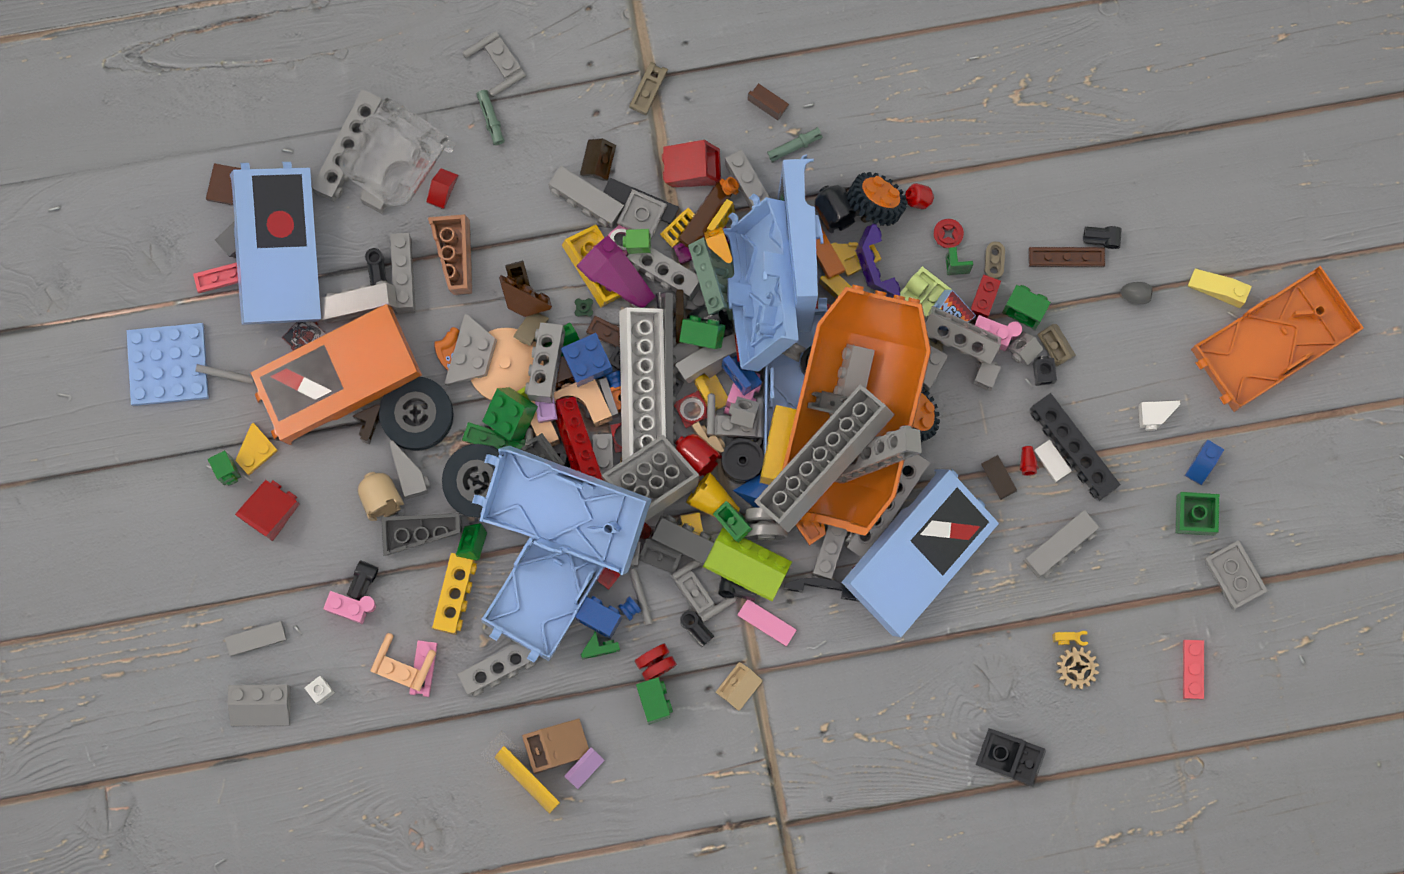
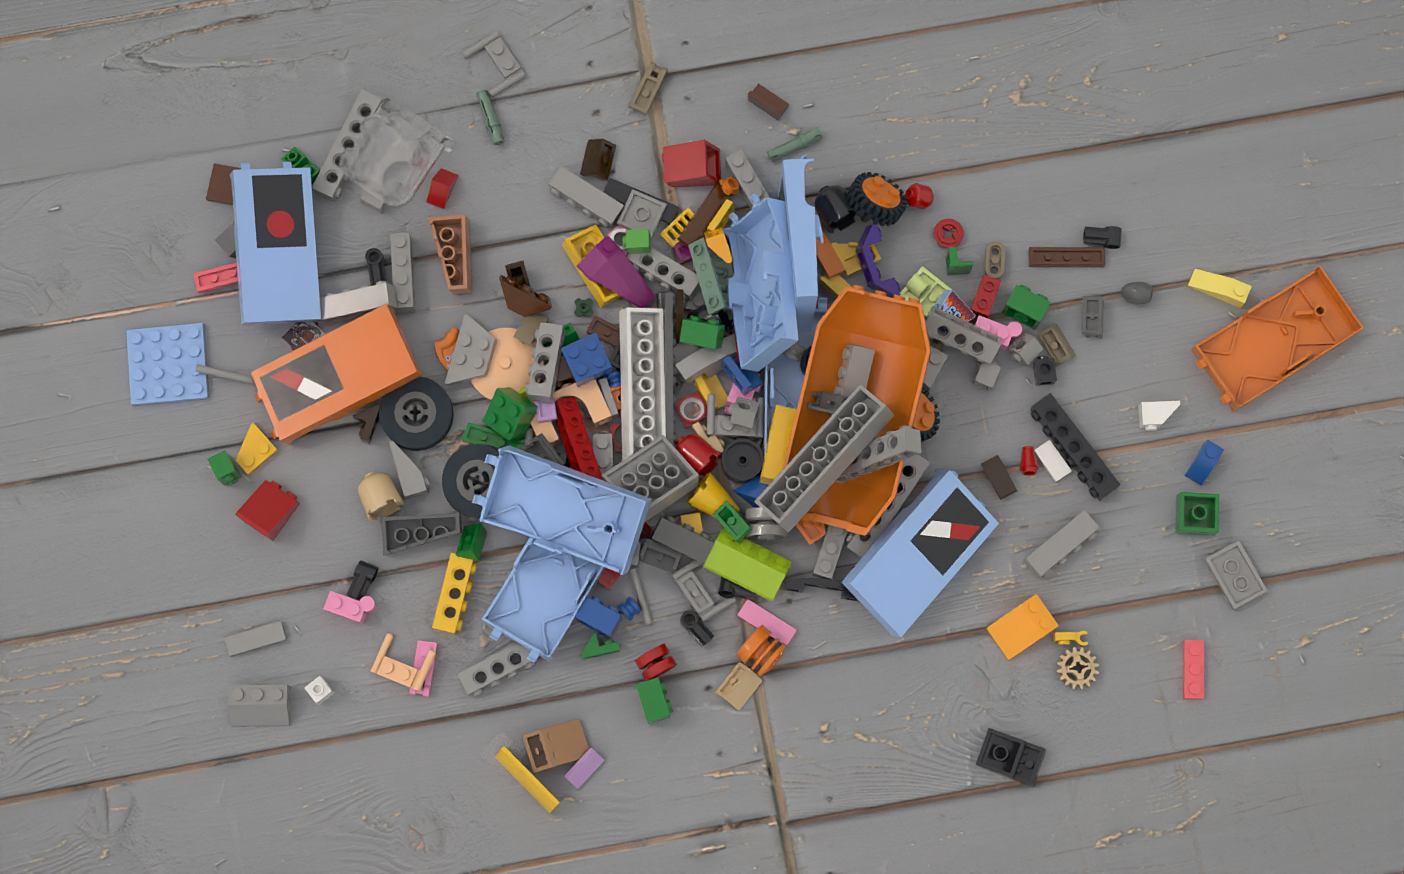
none -> green slope [281,146,320,185]
none -> orange wheel [736,624,787,677]
none -> light orange slope [986,594,1059,660]
none -> dark grey hinge [1082,296,1104,338]

